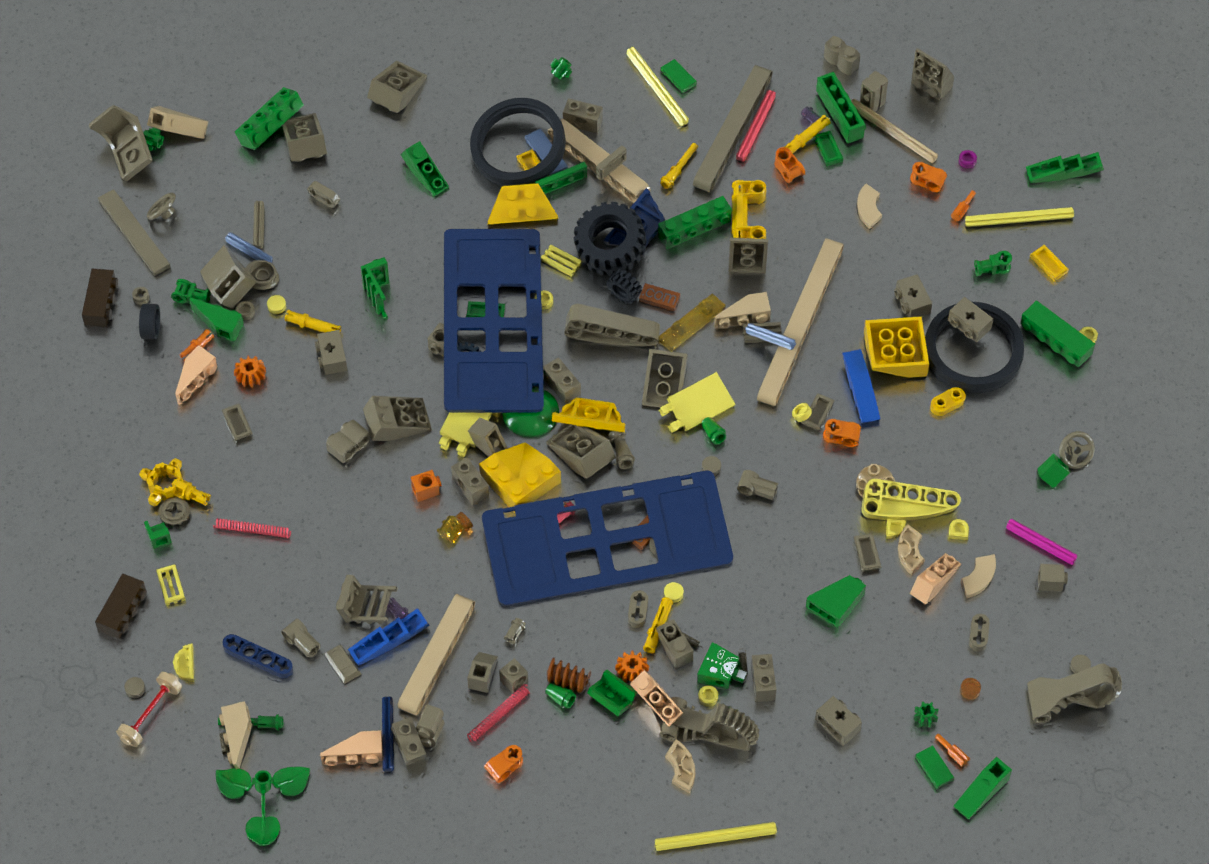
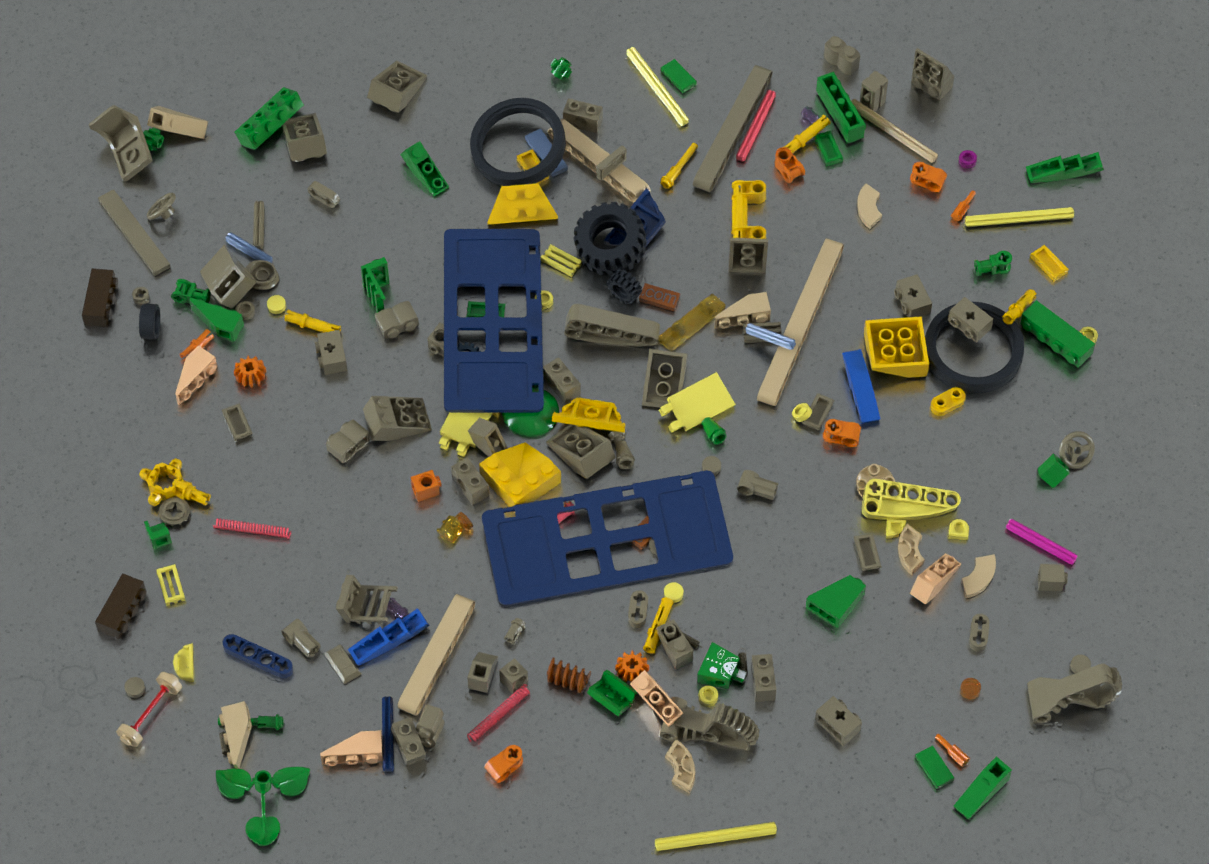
green tile [535,162,587,194] -> none
green cone [545,683,576,709] -> none
green brick [658,196,732,250] -> none
green gear [914,702,939,728] -> none
none -> dark tan brick [375,301,419,339]
none -> yellow pin [1002,289,1037,324]

